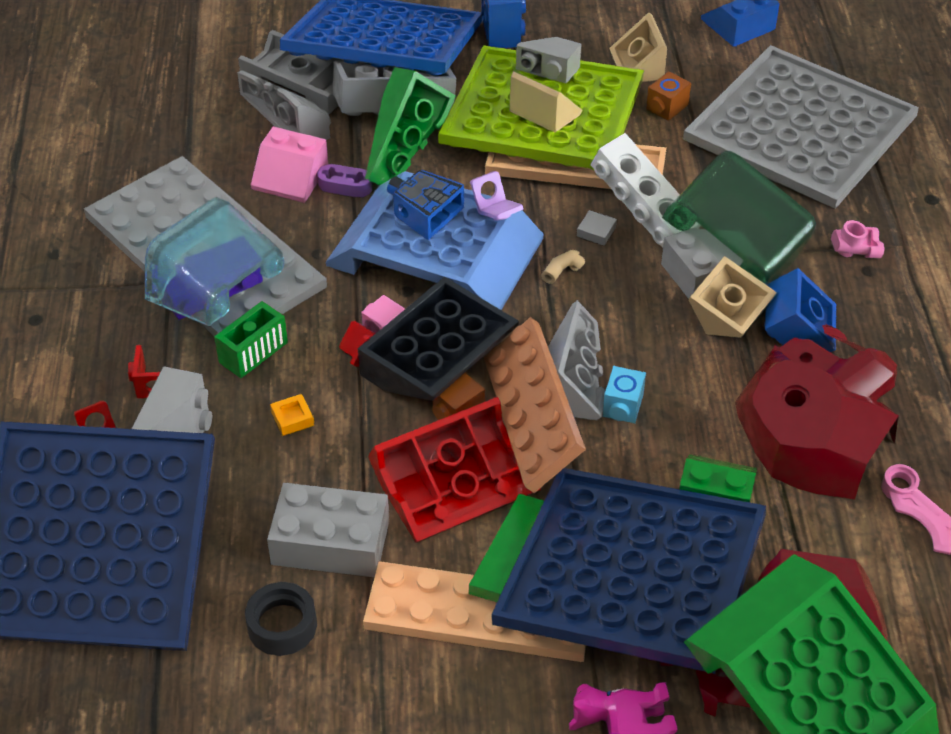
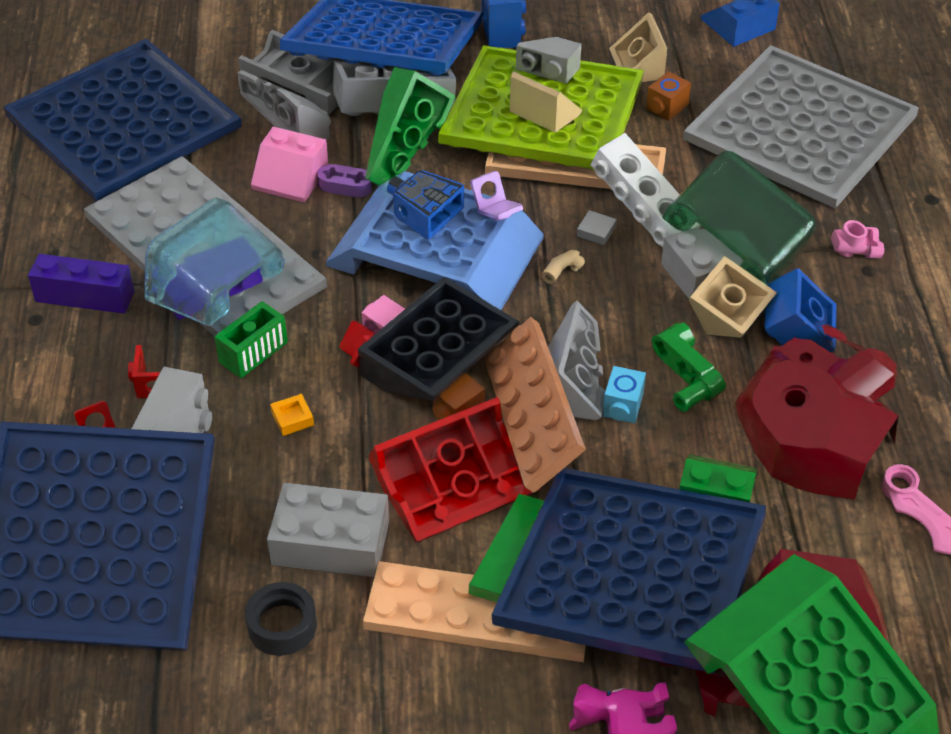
none -> dark blue plate [3,39,242,202]
none -> dark purple brick [28,254,135,314]
none -> green beam [652,322,726,412]

